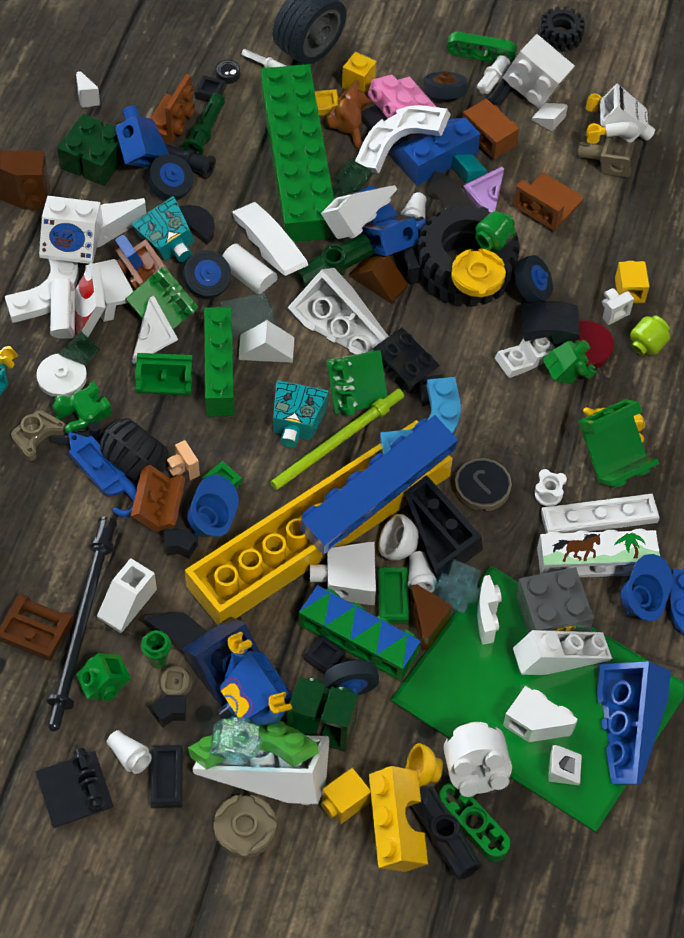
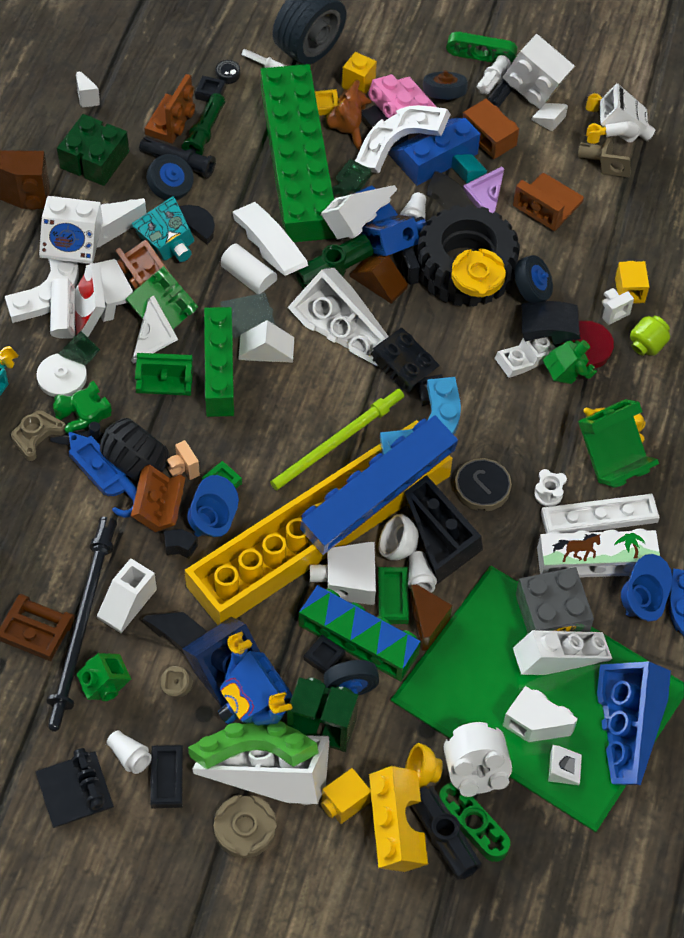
tile [115,234,144,270] -> none
blue torso [116,105,169,168] -> none
green cone [141,631,171,668] -> none
black piece [151,695,186,728] -> none
black wheel [183,250,231,299] -> none
clear light blue brick [209,717,261,765] -> none
teal torso [273,380,329,448] -> none
green hinge [326,350,387,415] -> none
clear light blue brick [436,560,481,613] -> none
green head [475,211,516,252] -> none
white slope [477,575,501,645] -> none
black tyre [539,6,585,52] -> none

